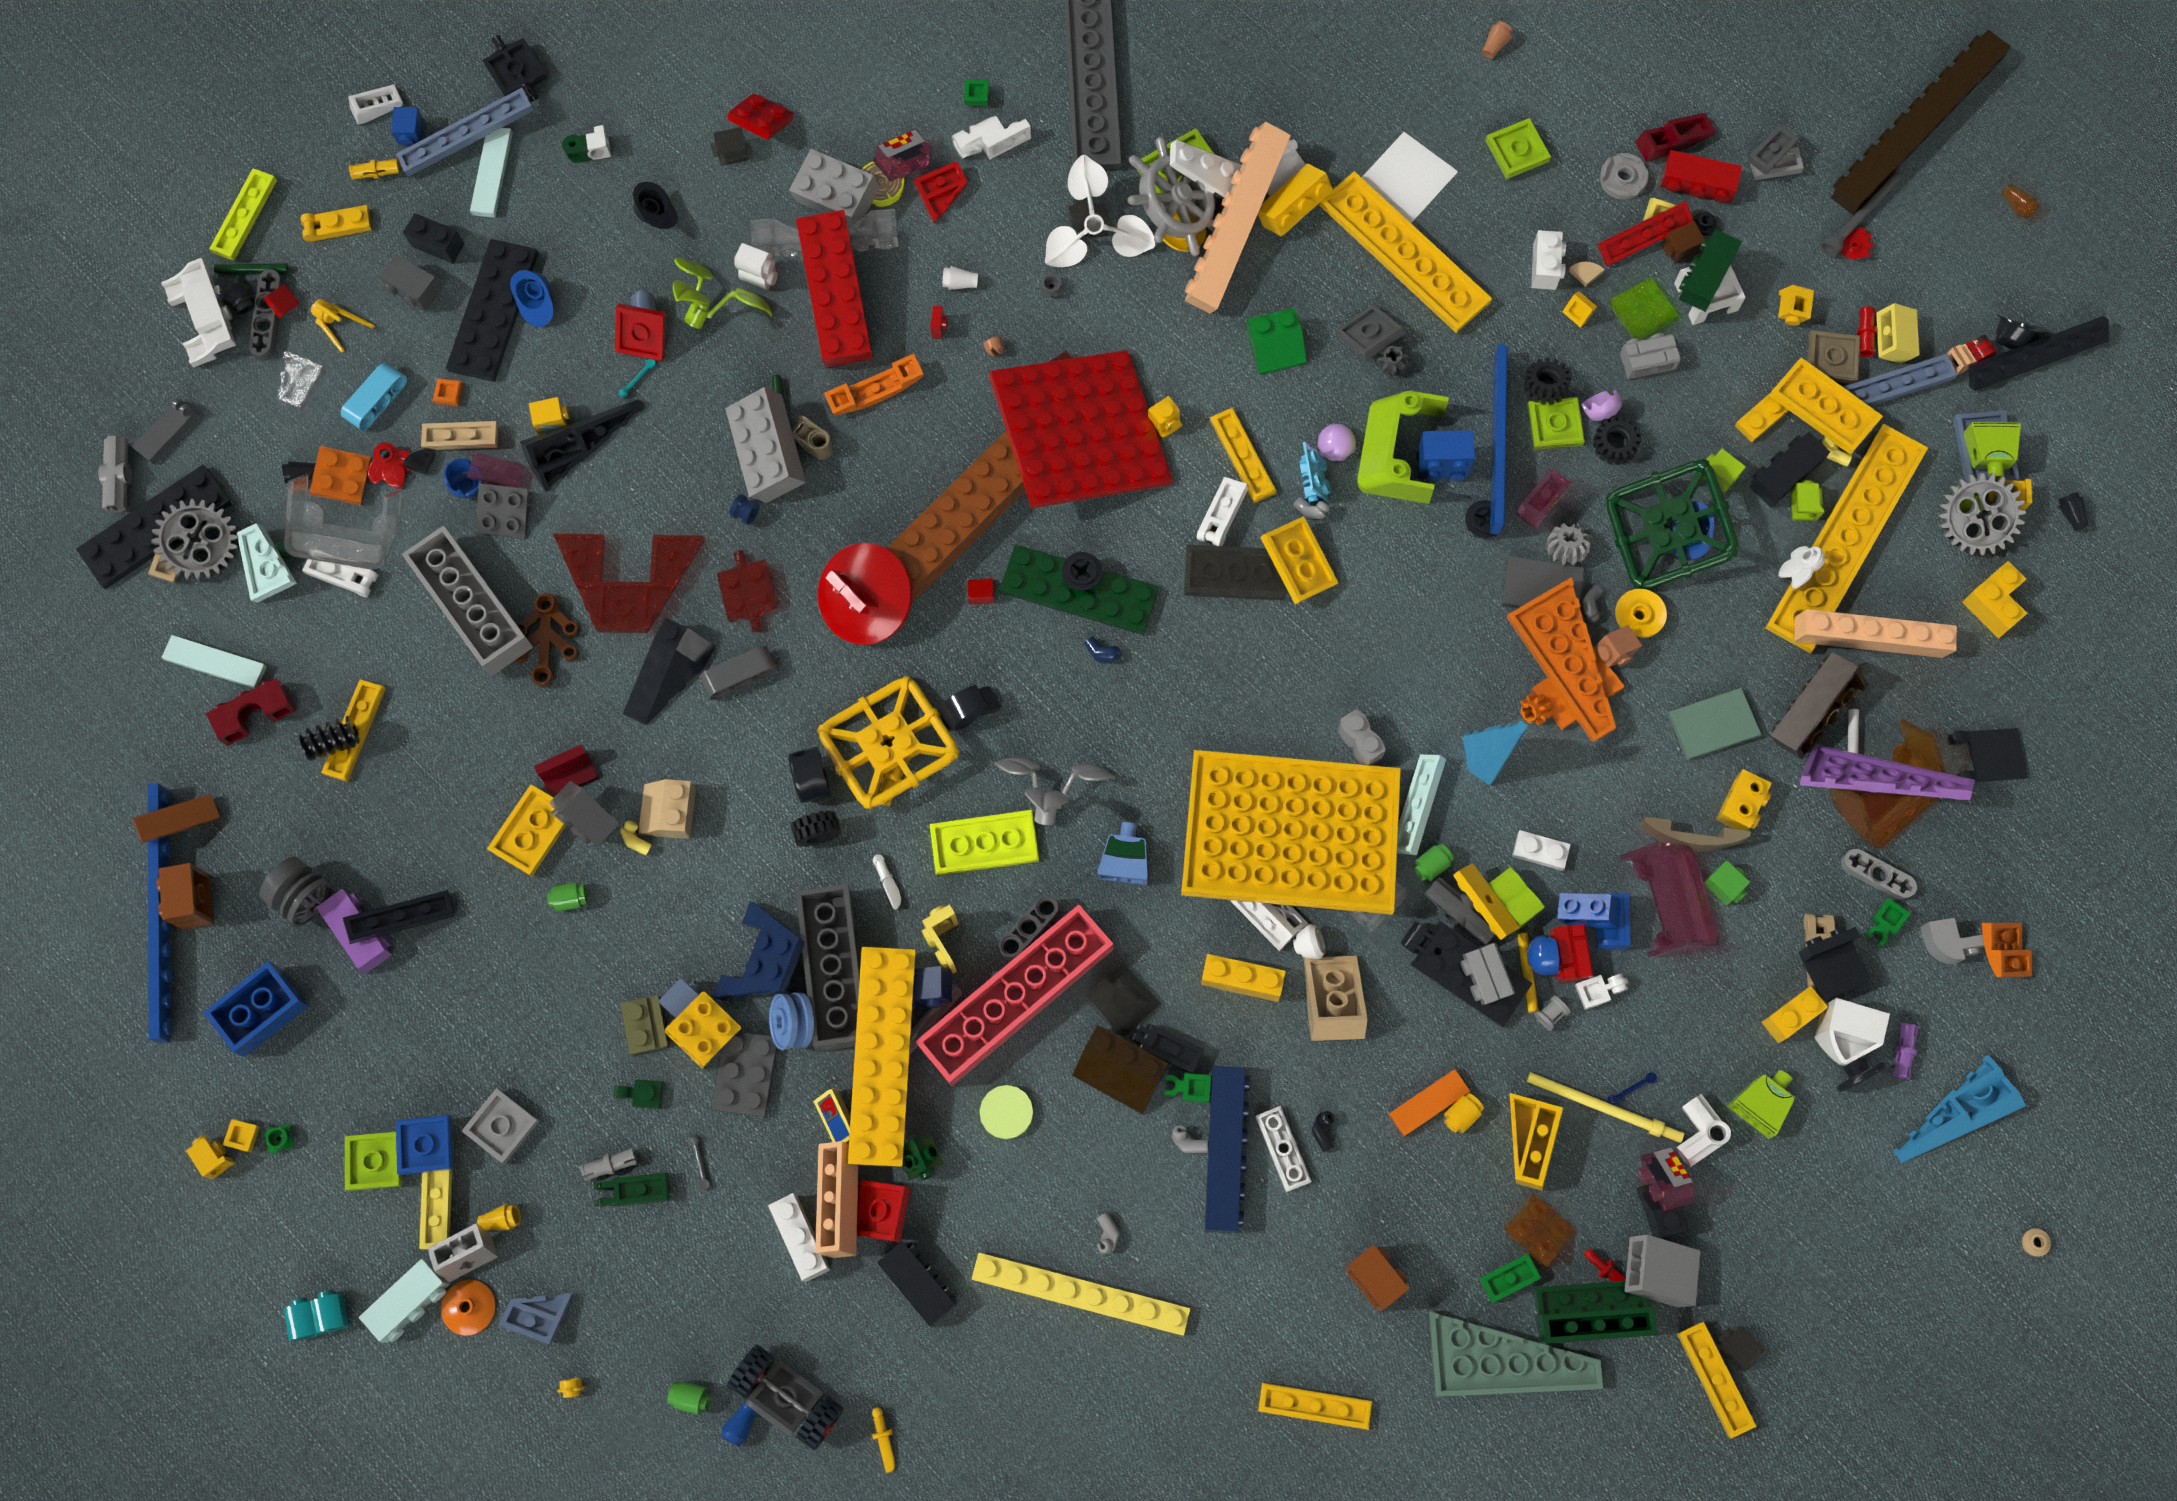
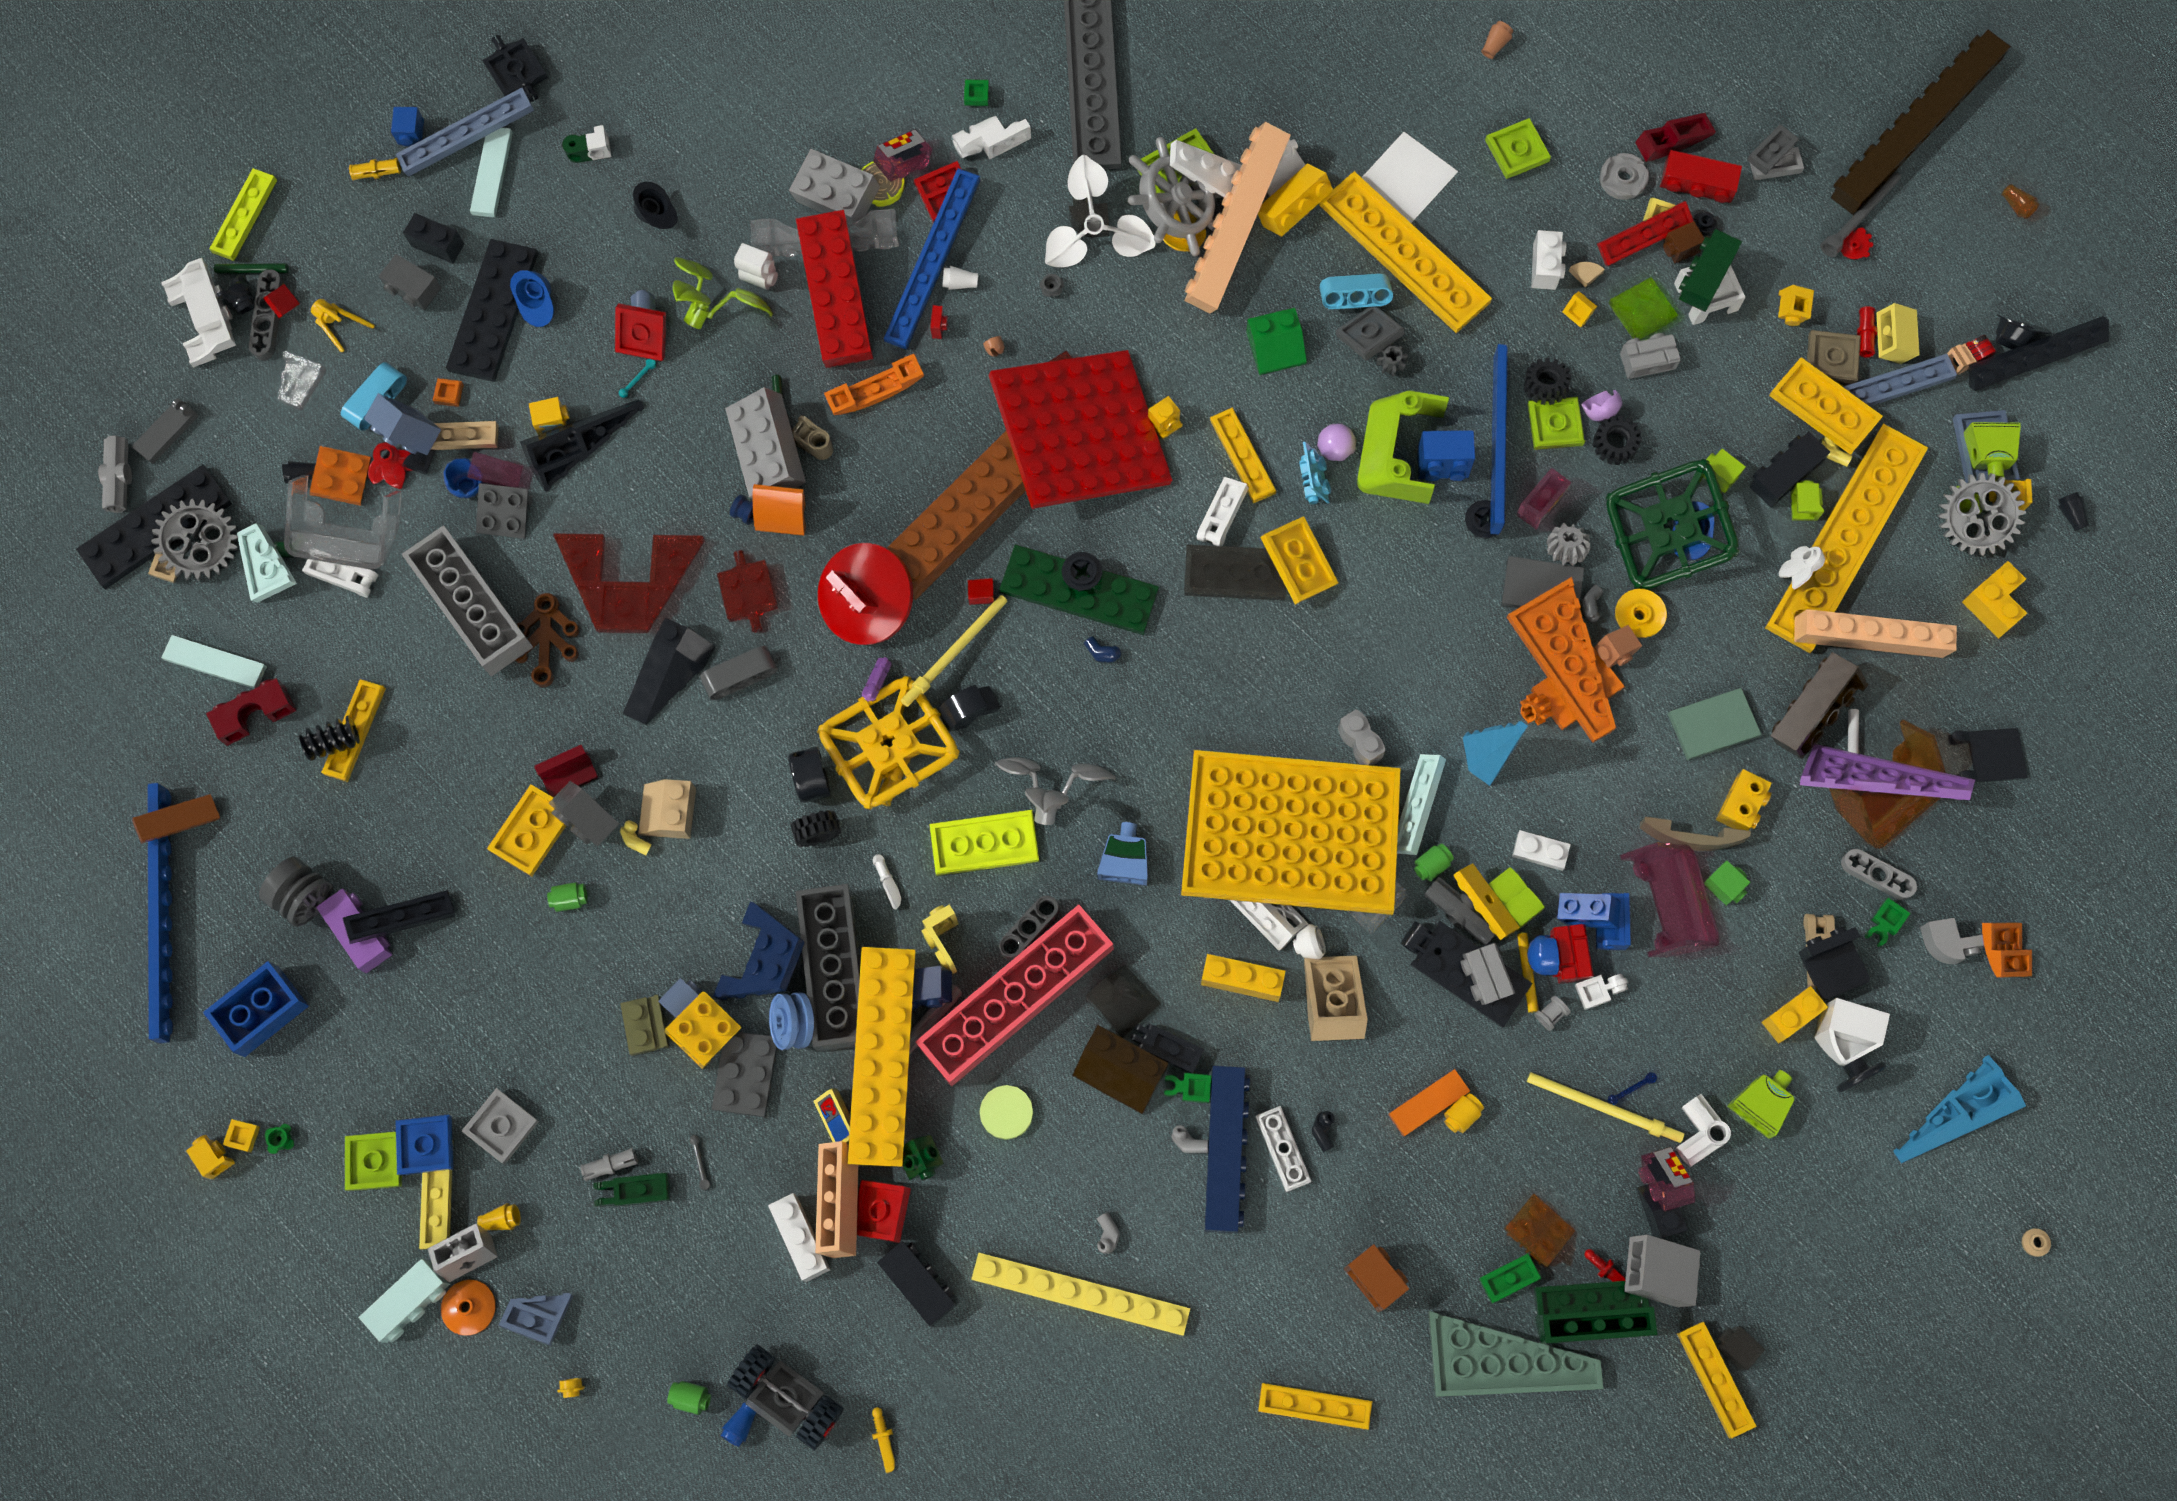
dark orange brick [156,863,214,930] -> none
teal brick [283,1290,349,1342] -> none
yellow plate [300,205,372,242] -> none
white slope [348,85,403,125] -> none
dark green plate [613,1080,663,1109] -> none
clear smoke brick [711,127,749,166] -> none
red plate [727,93,794,140] -> none
light grey arm [1293,496,1329,519] -> none
yellow wedge [1510,1093,1563,1191] -> none
yellow plate [1735,394,1789,443] -> none
medium lavender pin [1892,1023,1919,1080] -> none
none -> sand blue brick [364,393,441,455]
none -> orange slope [753,484,806,536]
none -> medium lavender axle [862,657,892,702]
none -> blue tile [883,168,981,350]
none -> light yellow bar [901,595,1007,707]
none -> medium azure beam [1319,274,1393,309]

